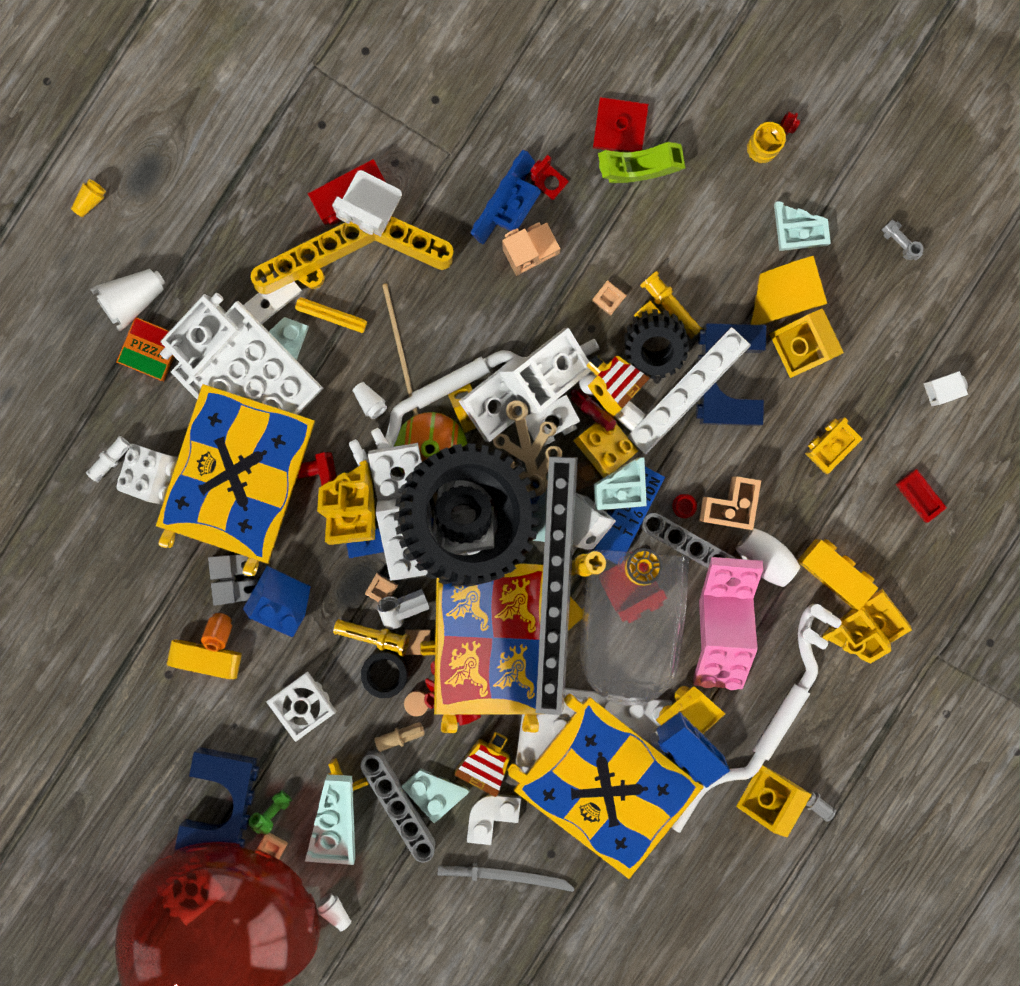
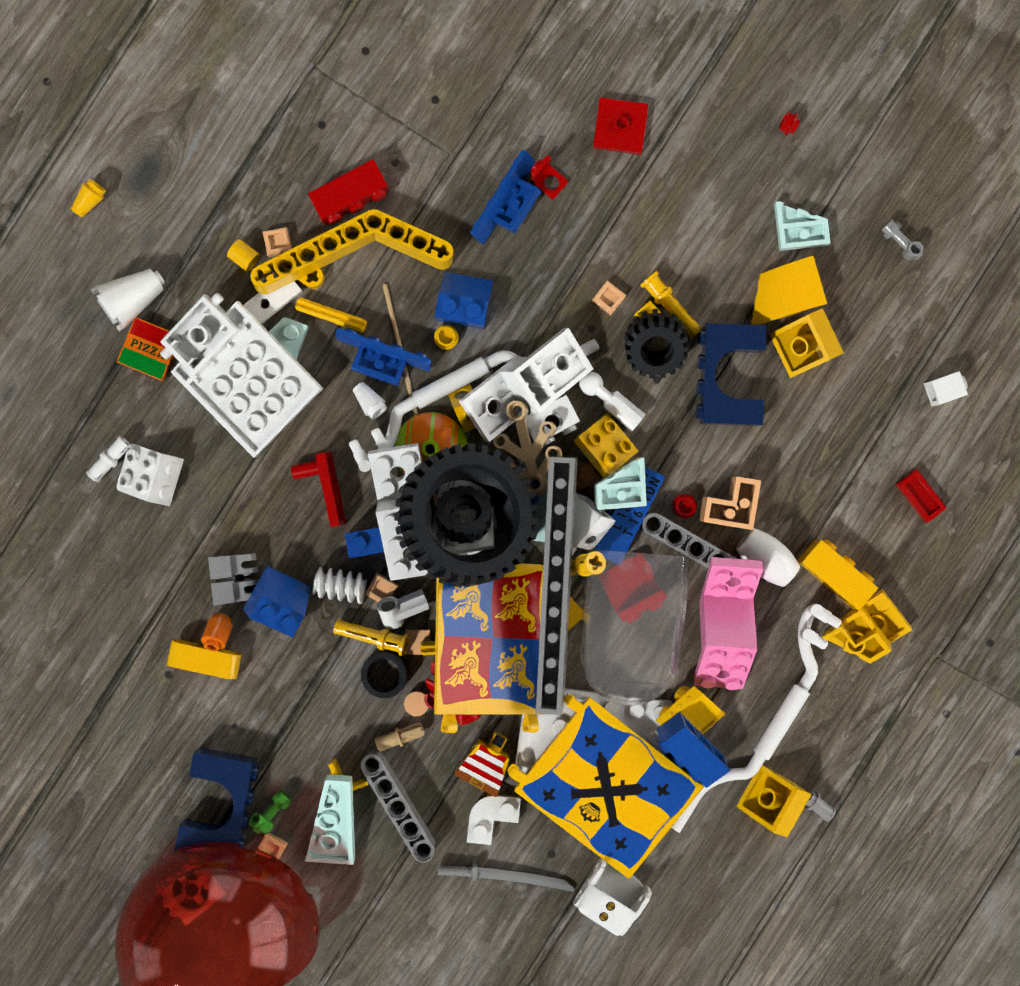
flag [156,384,315,576] -> none
white piece [266,671,337,742] -> none
white cone [316,893,351,931] -> none
yellow slope [317,460,375,545] -> none
white bracket [332,170,402,237] -> none
light aqua wing [401,768,470,823] -> none
light nougat brick [502,222,560,276] -> none
dark red piece [570,389,616,432] -> none
torso [586,355,650,418] -> none
lime arch [598,142,686,183] -> none
wheel [625,548,663,586] -> none
white plate [627,327,751,454] -> none
yellow wheel [747,122,786,163] -> none
yellow bracket [805,417,862,474] -> none
none -> yellow beam [227,239,261,272]
none -> light nougat tile [263,227,292,257]
none -> white piece [313,566,367,604]
none -> blue bracket [336,328,432,386]
none -> blue slope [434,272,493,329]
none -> yellow plate [434,325,459,350]
none -> white piece [573,857,652,936]

